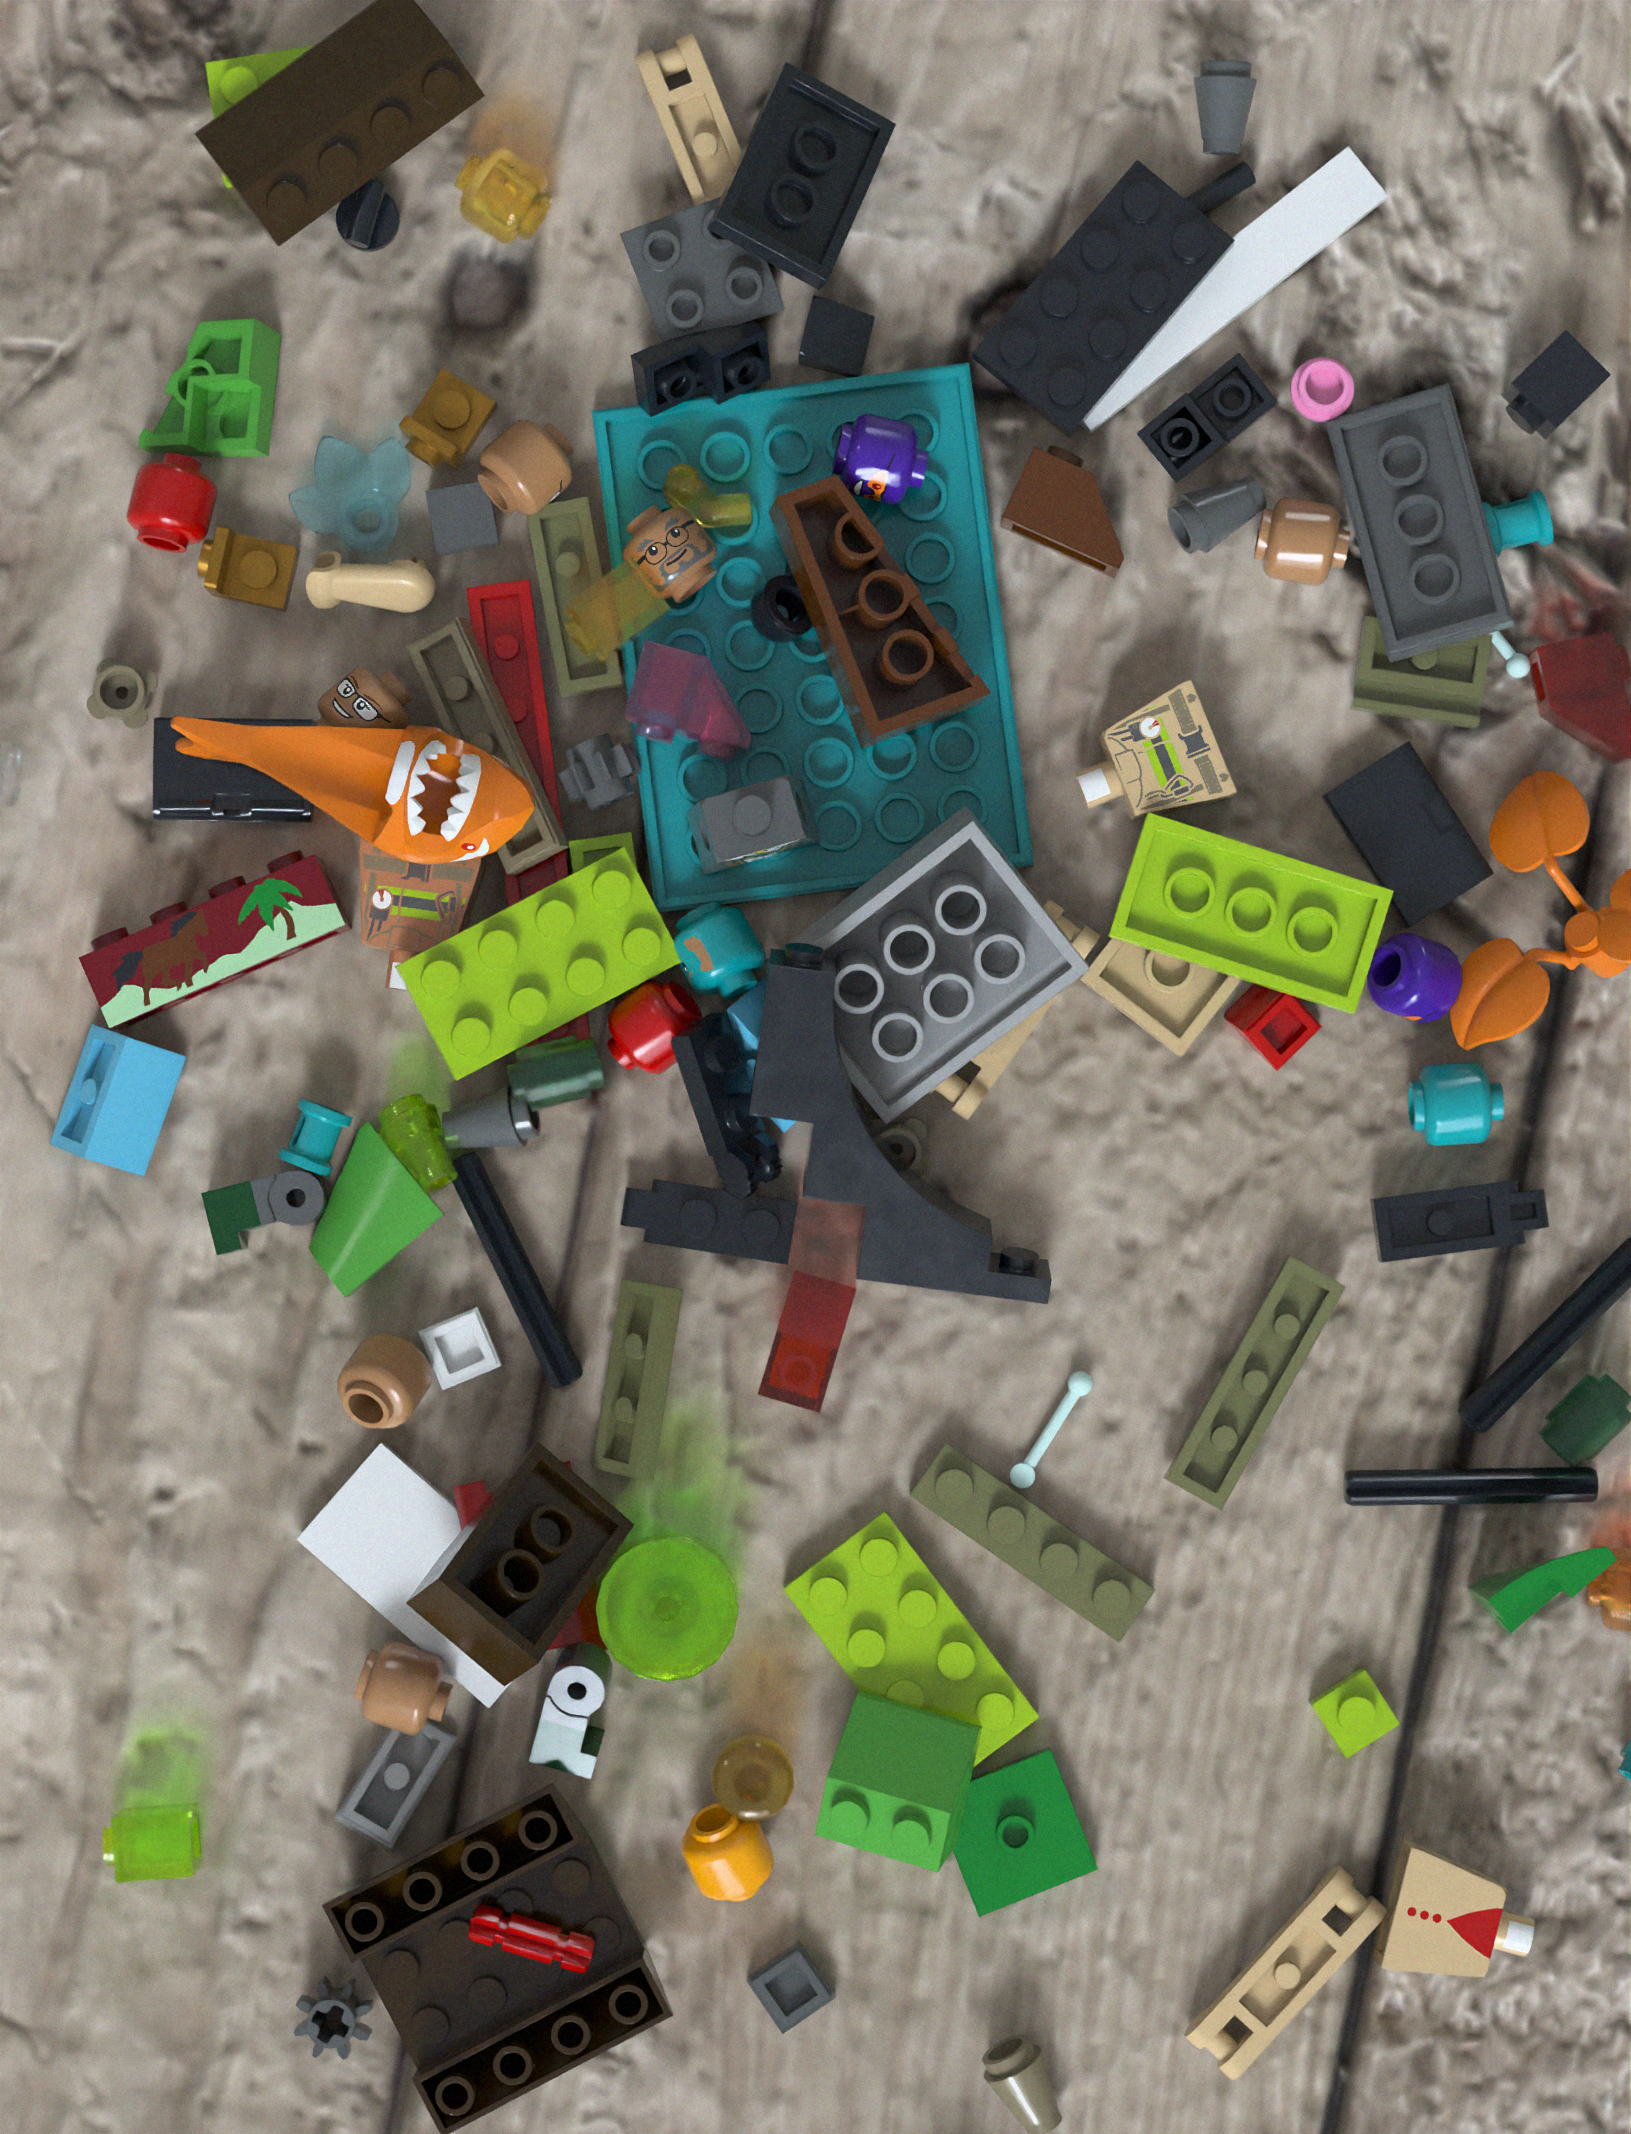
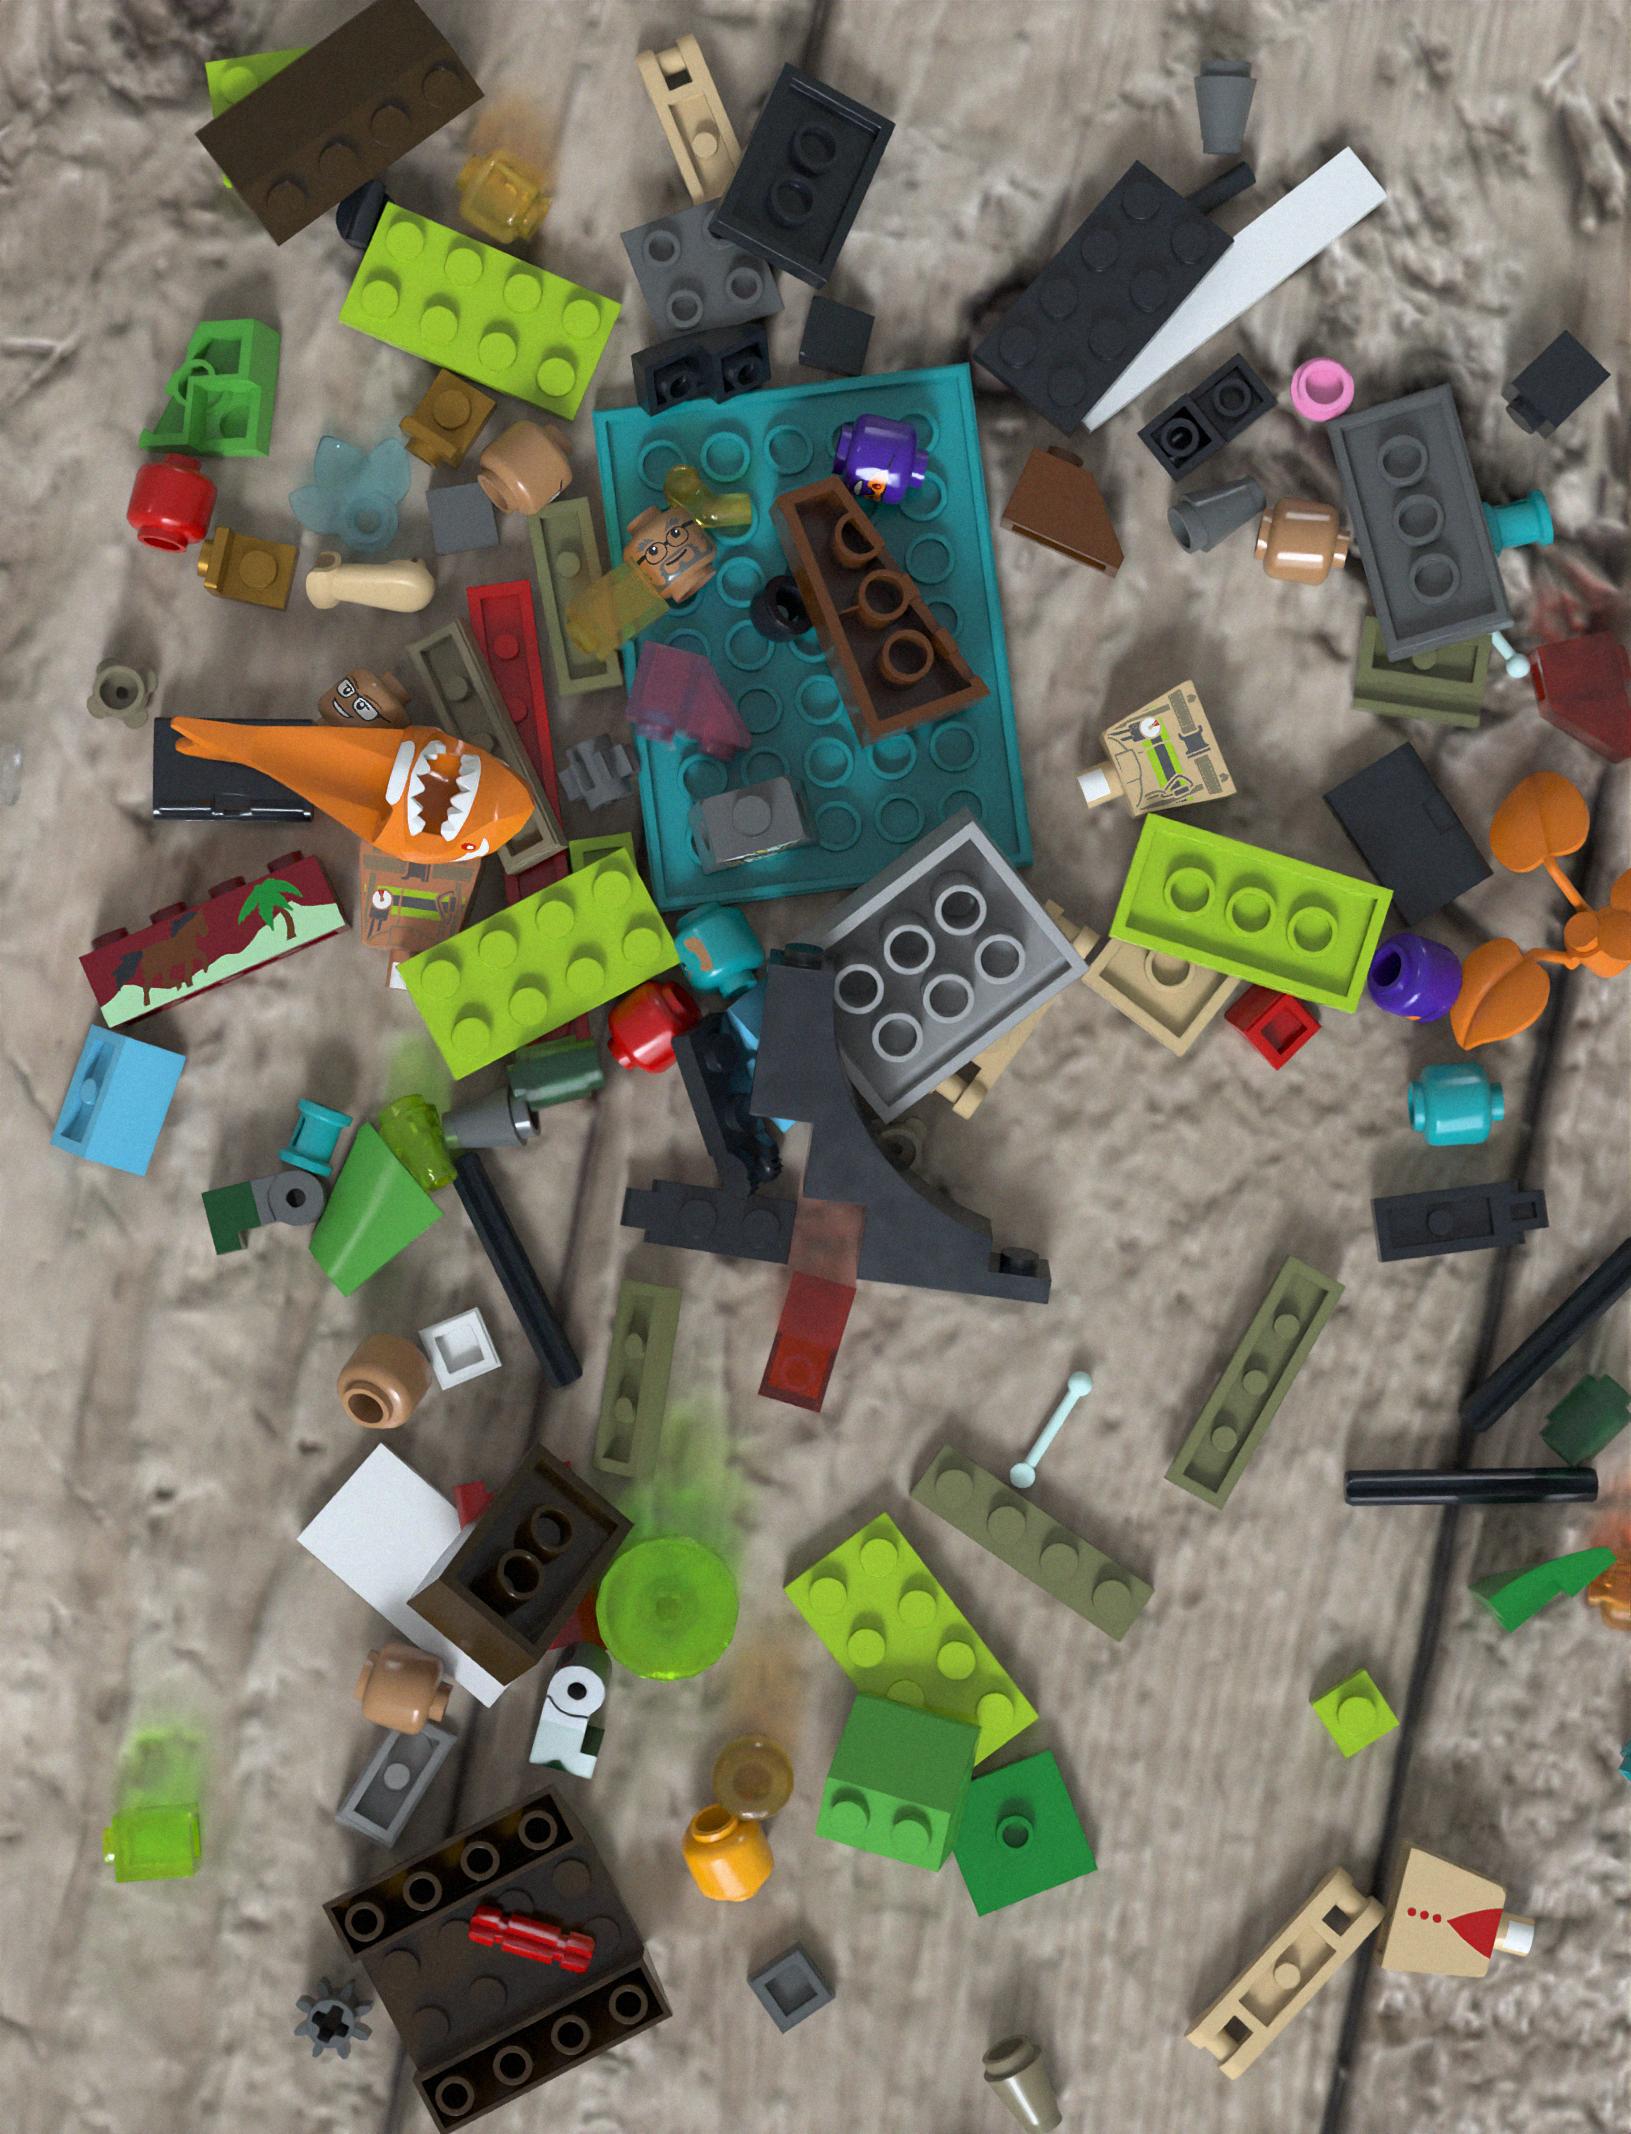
none -> lime plate [338,201,622,424]

